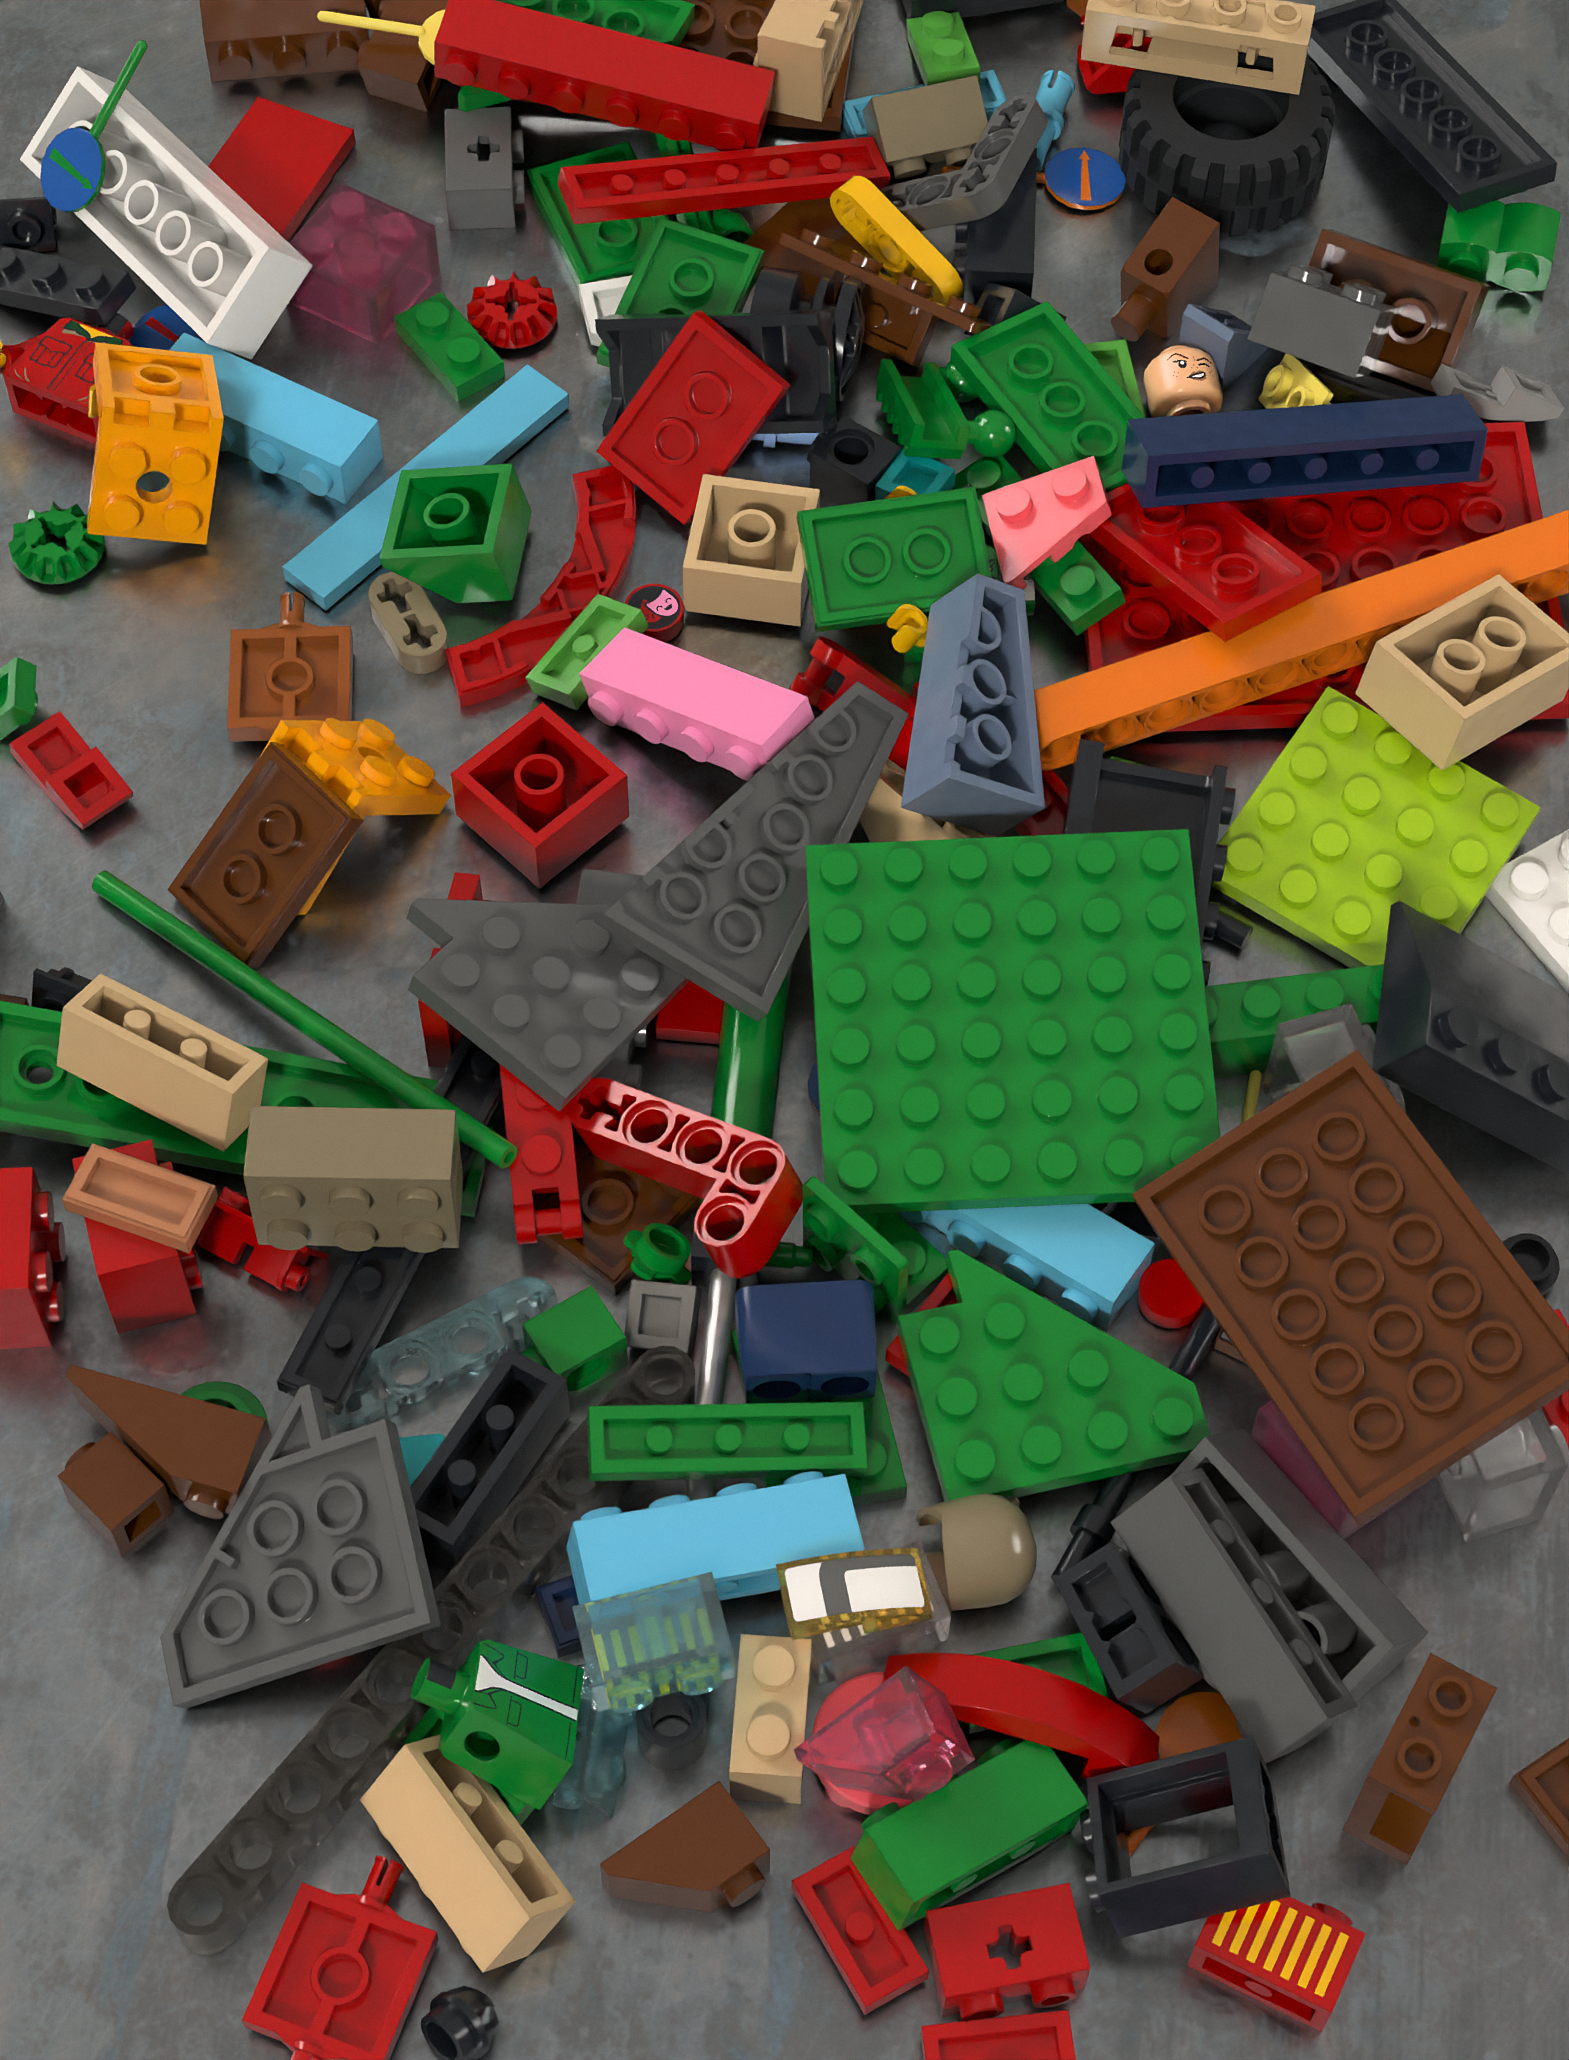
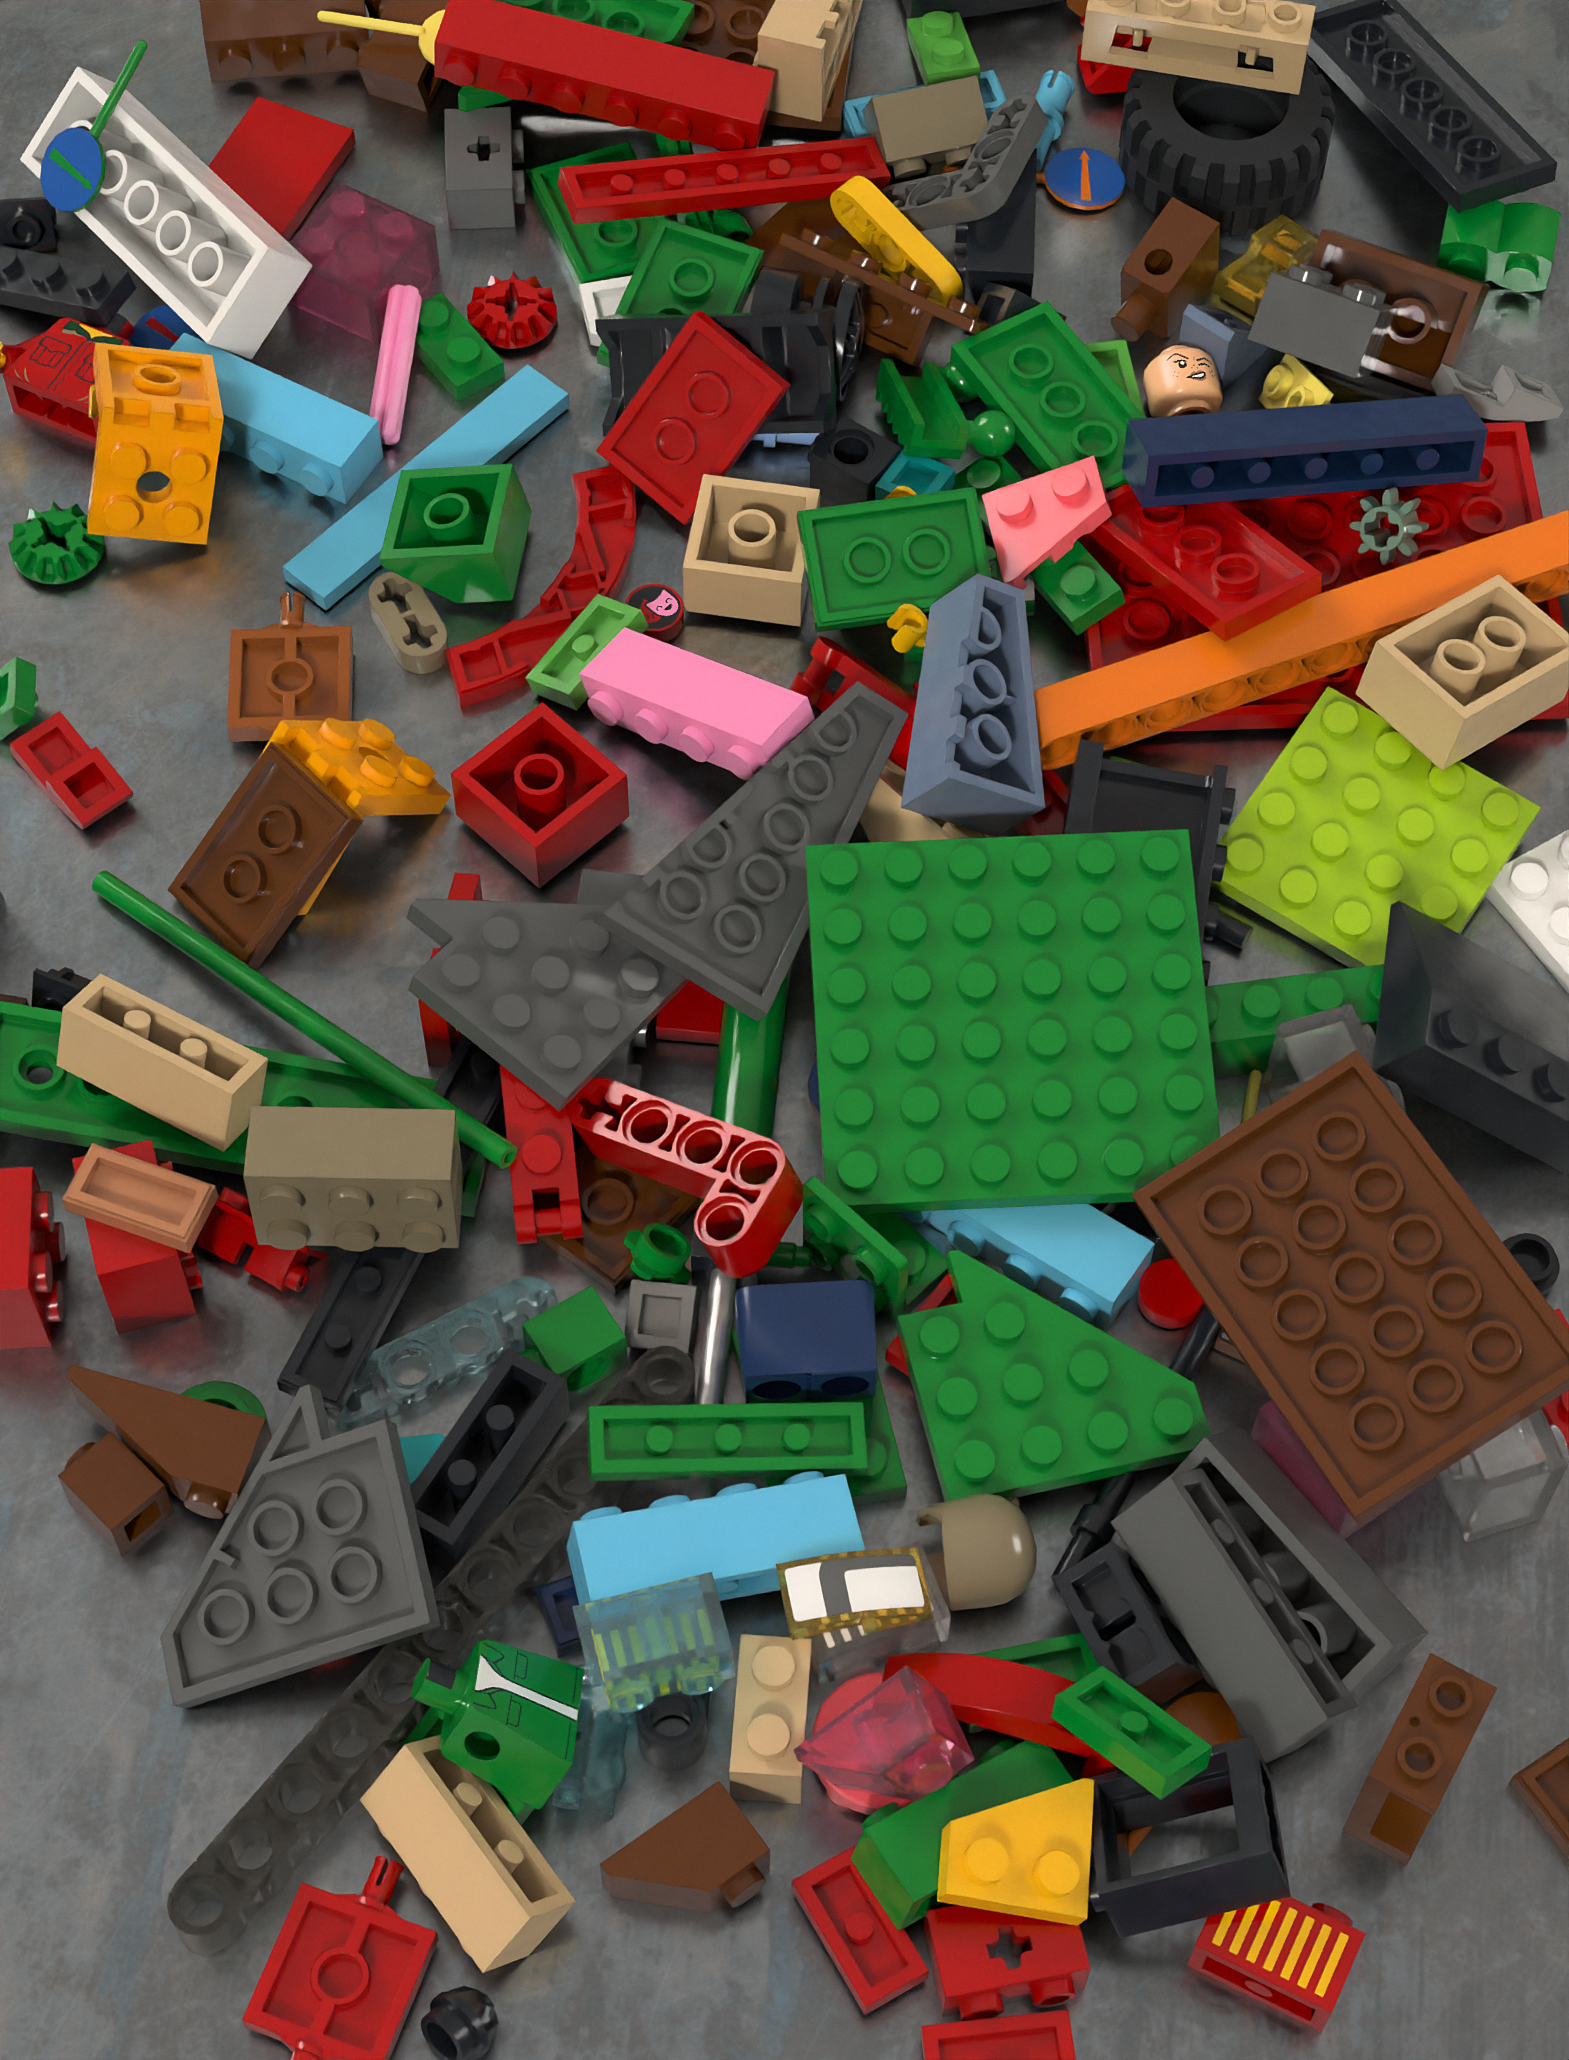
none -> bright pink axle [369,284,422,445]
none -> yellow wing [937,1778,1094,1926]
none -> green plate [1051,1665,1213,1800]
none -> clear yellow slope [1211,214,1319,317]
none -> sand green gear [1349,487,1429,565]

